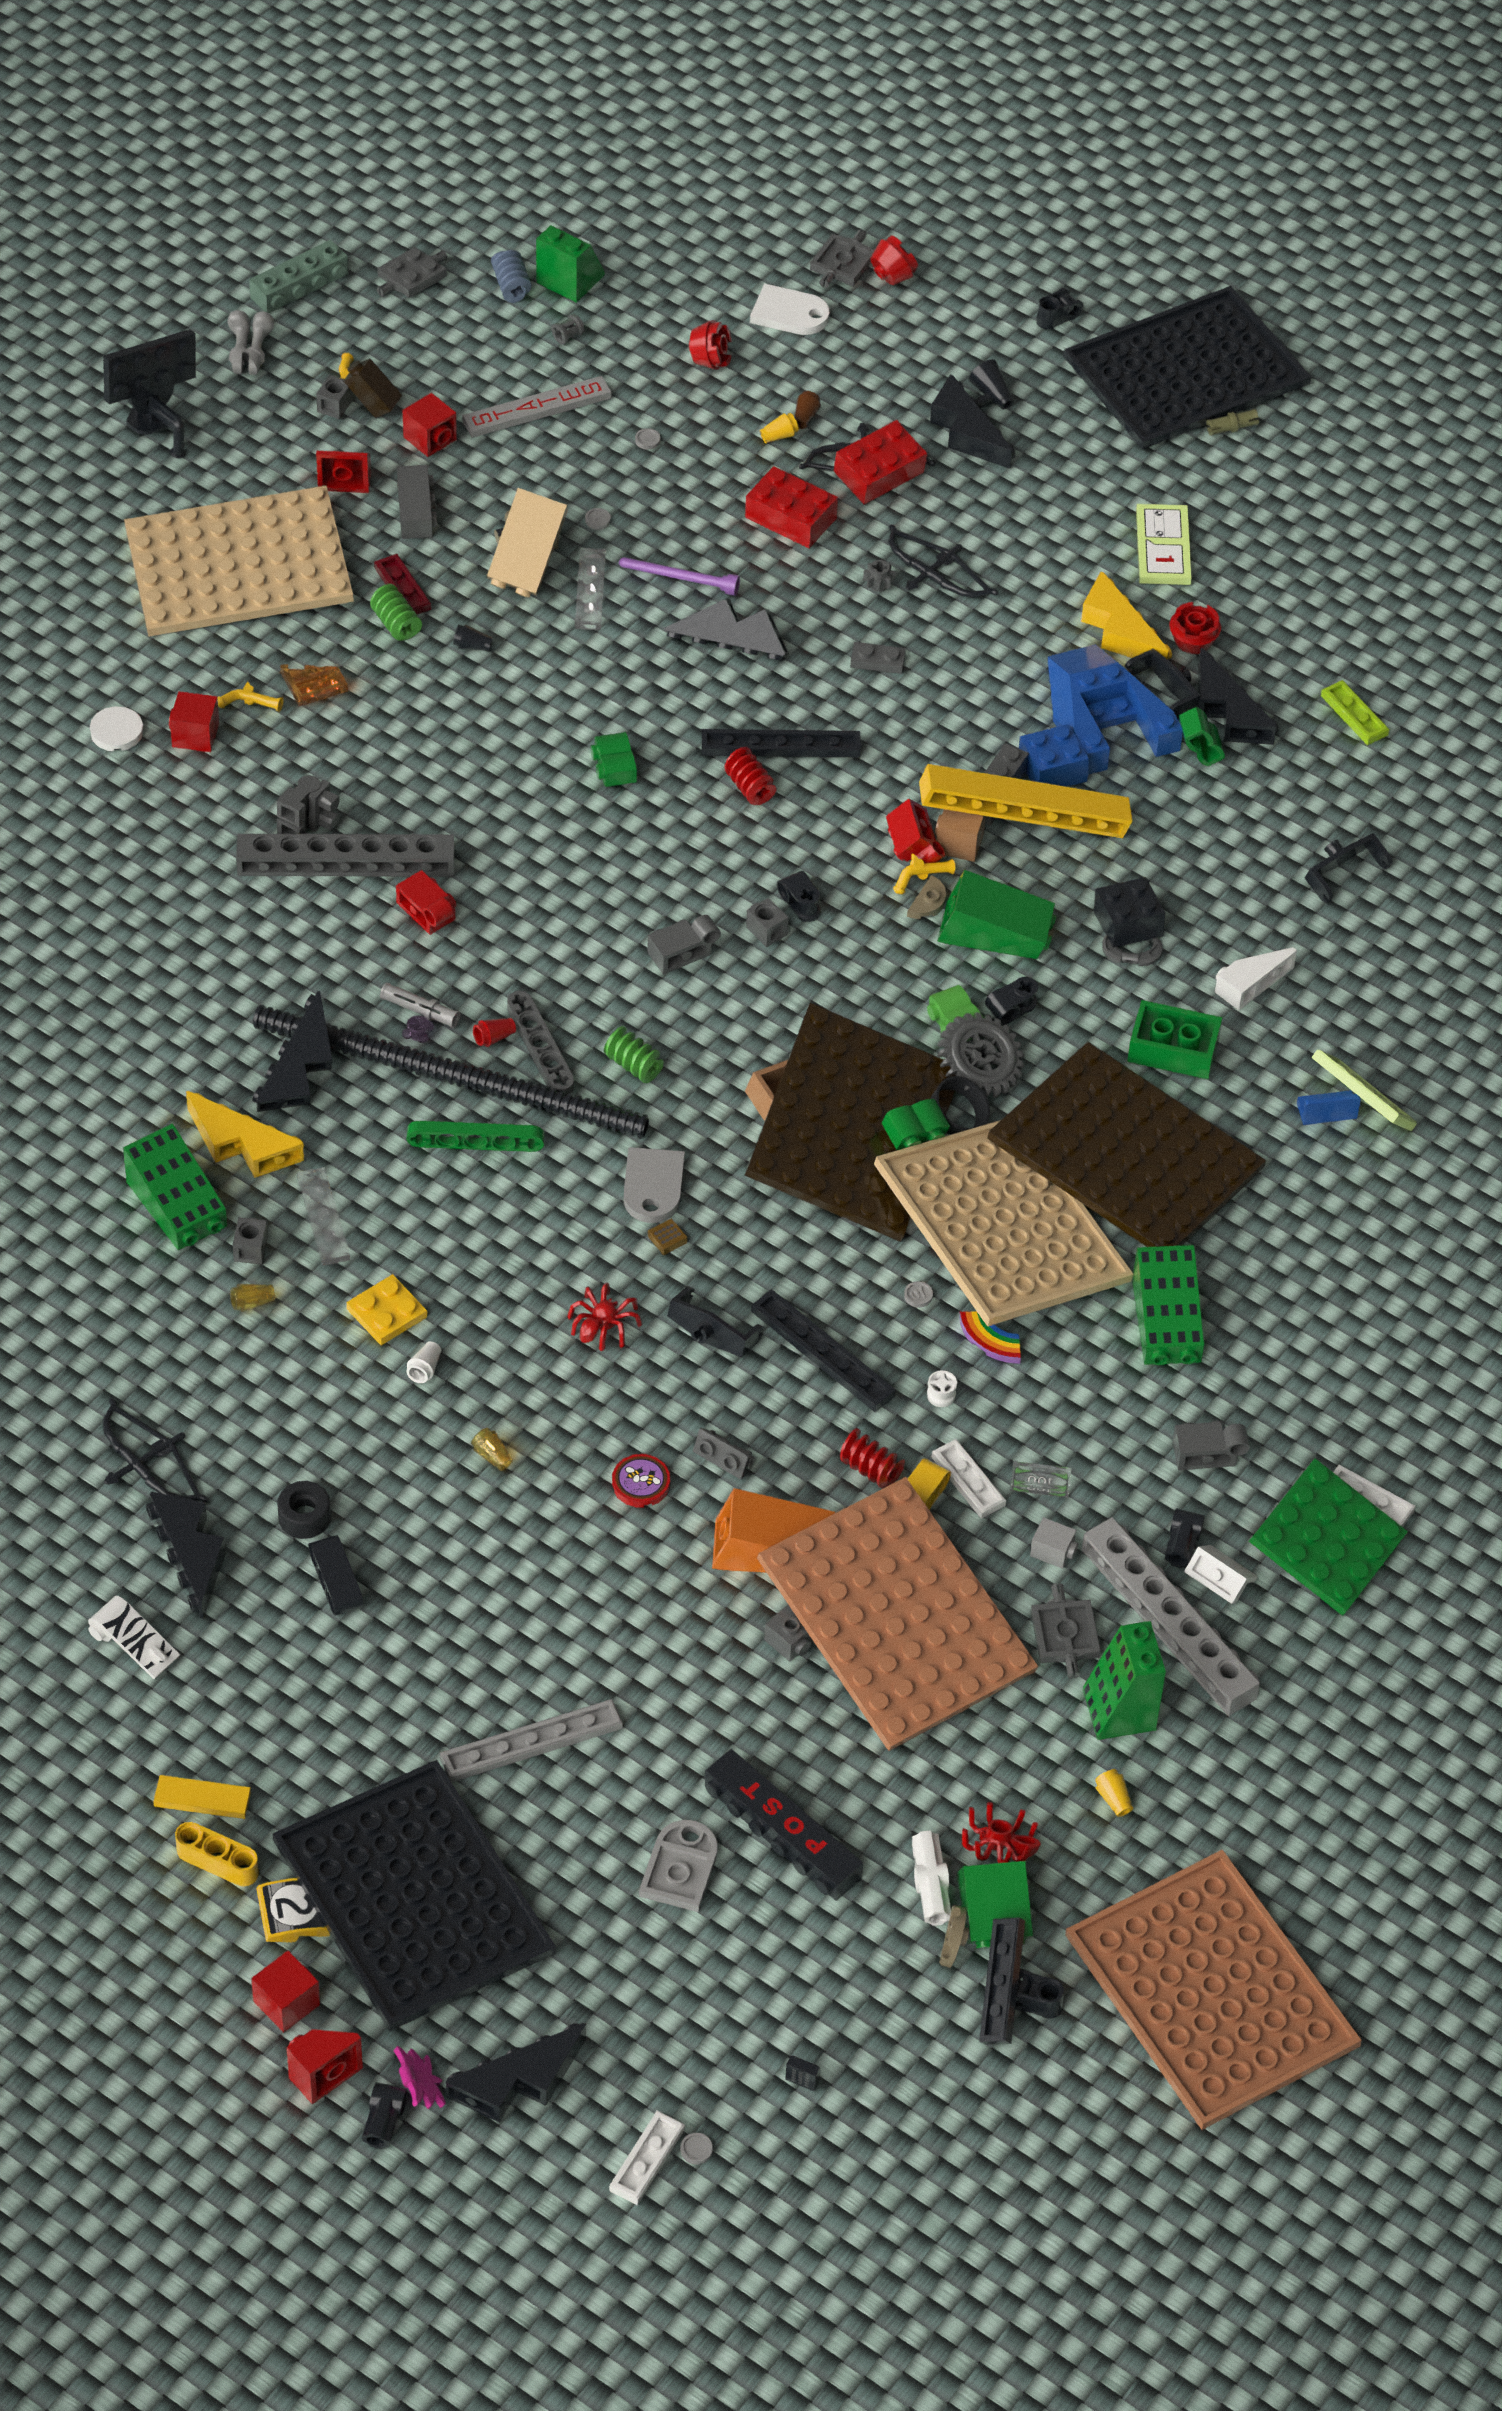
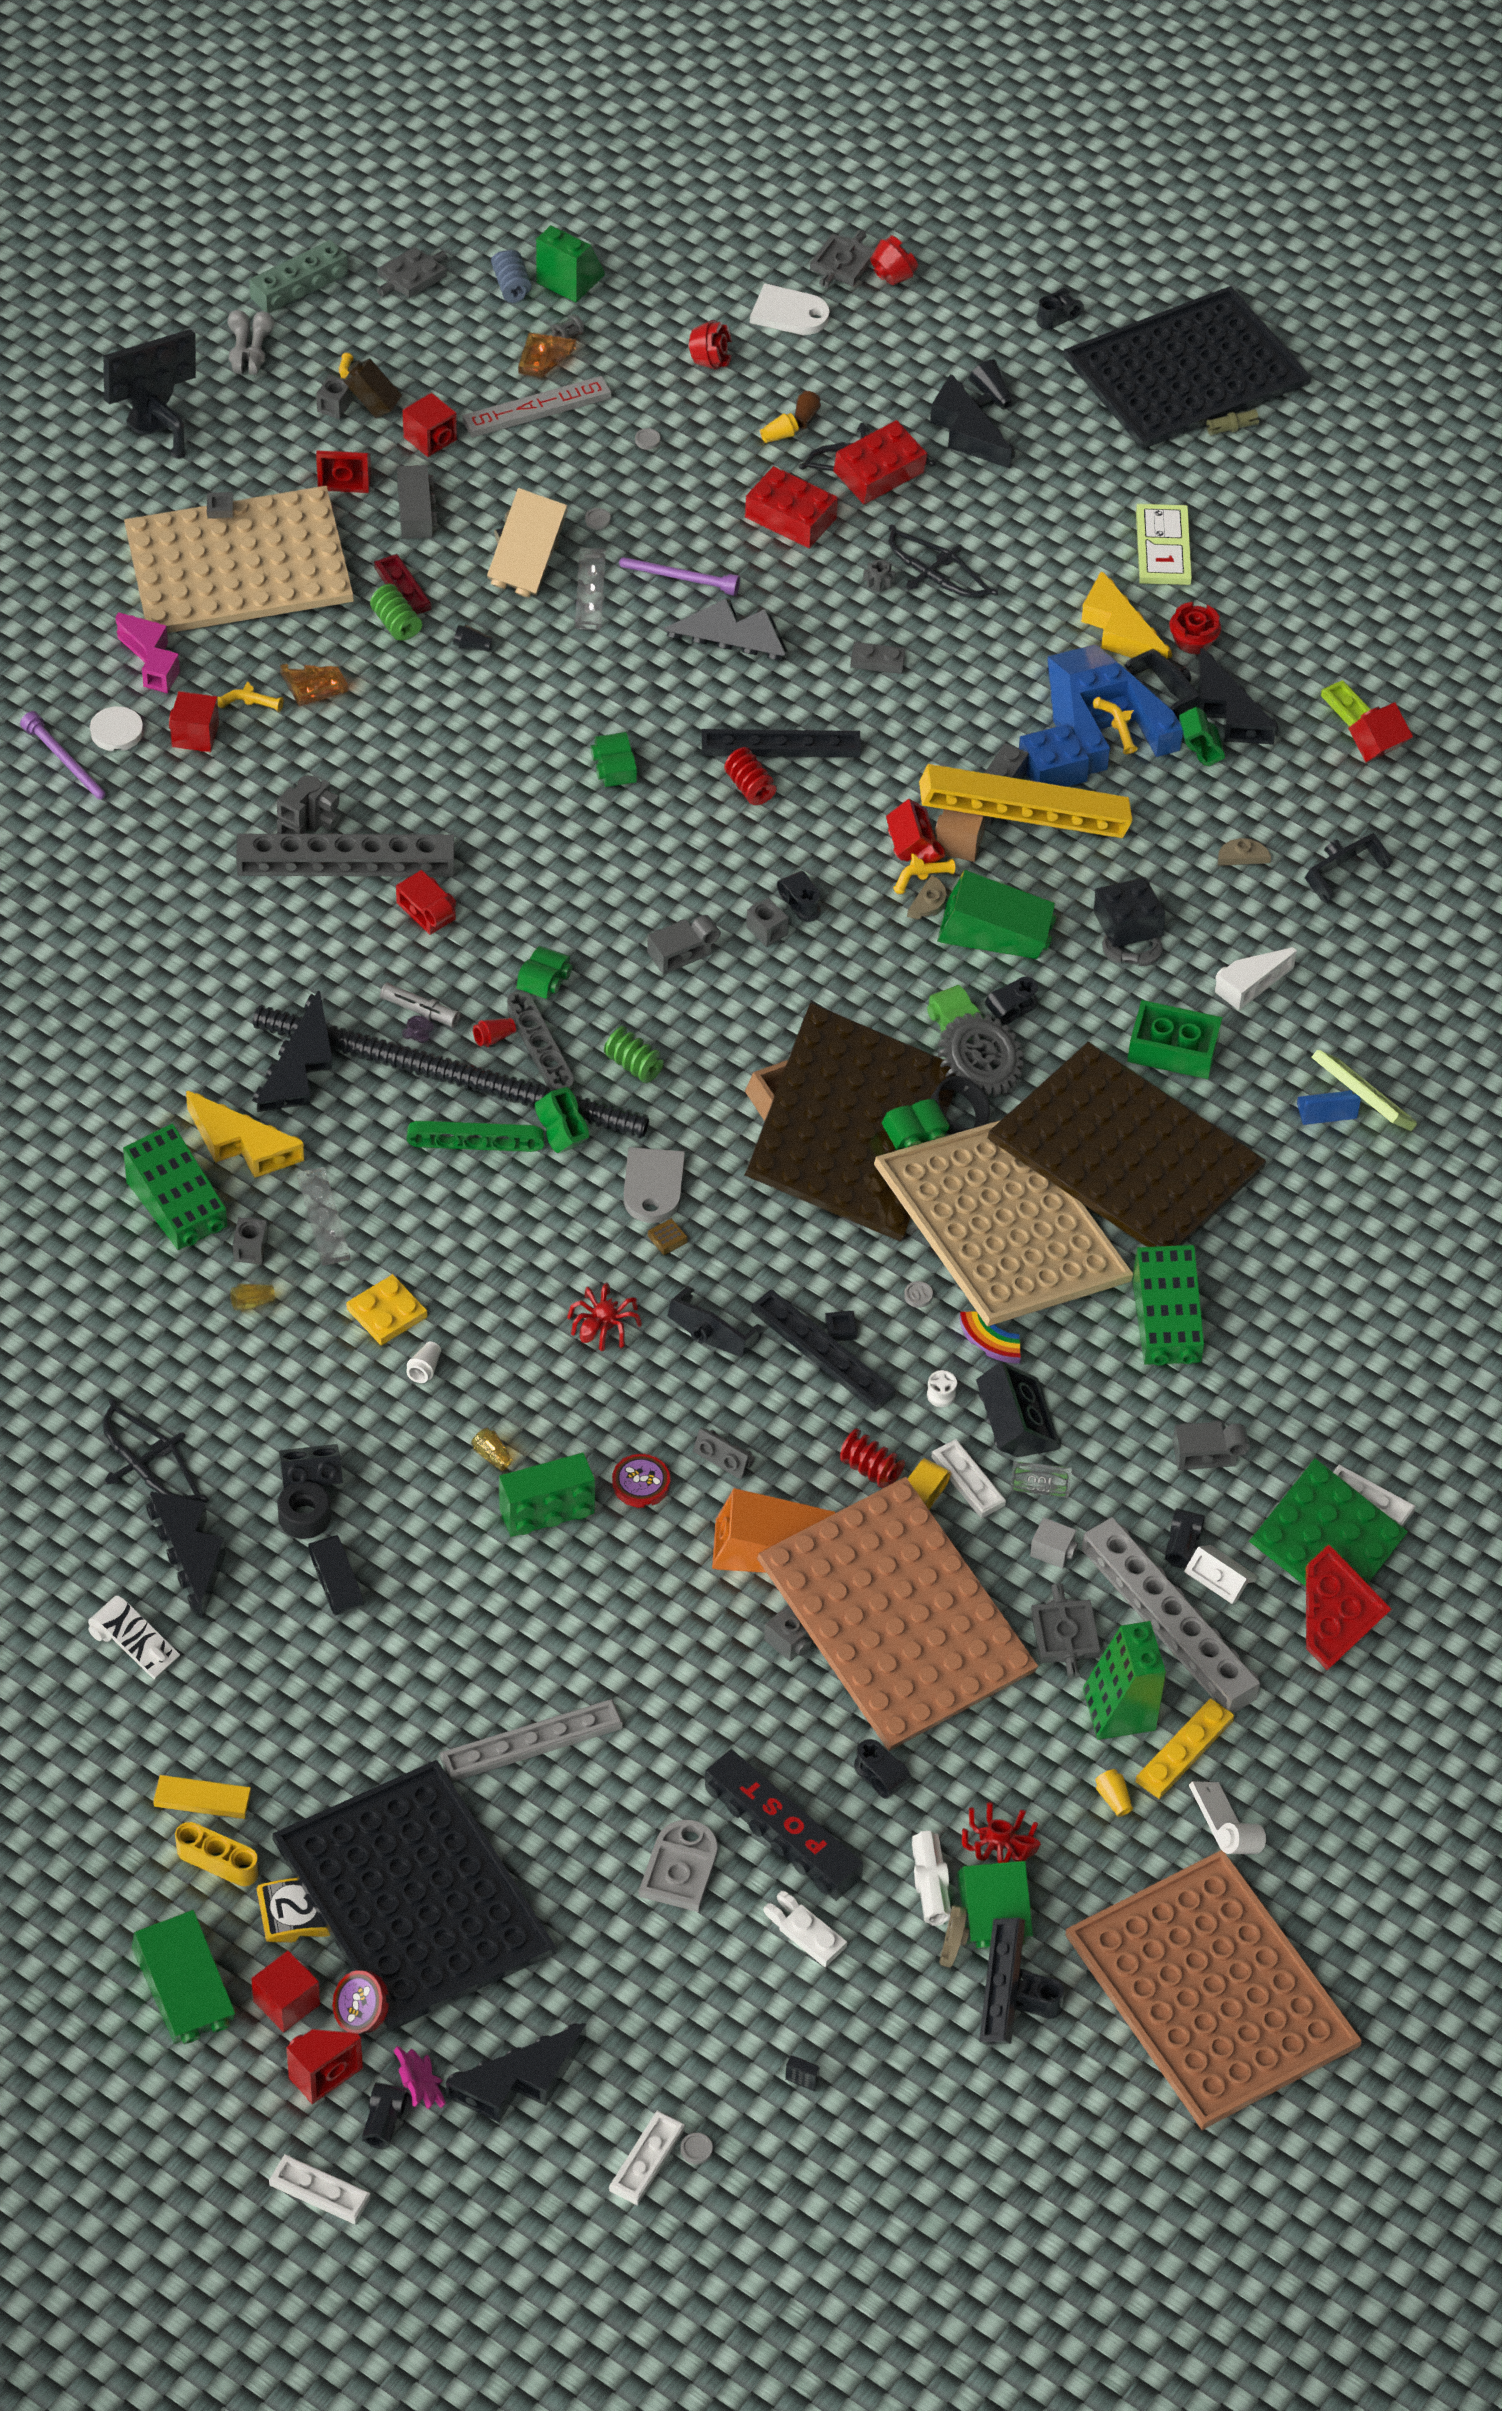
none -> medium lavender piece [20,711,105,800]
none -> dark pink arch [116,612,180,694]
none -> green slope [132,1910,235,2044]
none -> dark grey plate [207,492,234,519]
none -> white tile [269,2154,371,2224]
none -> black brick [279,1444,343,1488]
none -> tile [332,1970,389,2034]
none -> green brick [499,1452,595,1537]
none -> green brick [516,946,572,999]
none -> clear orange wing [518,332,576,377]
none -> green brick [535,1087,589,1154]
none -> white hinge [763,1891,847,1967]
none -> black tile [825,1311,858,1341]
none -> black piece [854,1739,911,1799]
none -> black slope [976,1361,1061,1458]
none -> yellow piece [1093,697,1138,754]
none -> yellow plate [1135,1698,1234,1800]
none -> white door [1189,1781,1266,1854]
none -> dark tan plate [1217,838,1271,866]
none -> red plate [1306,1545,1392,1670]
none -> red head [1348,702,1413,763]

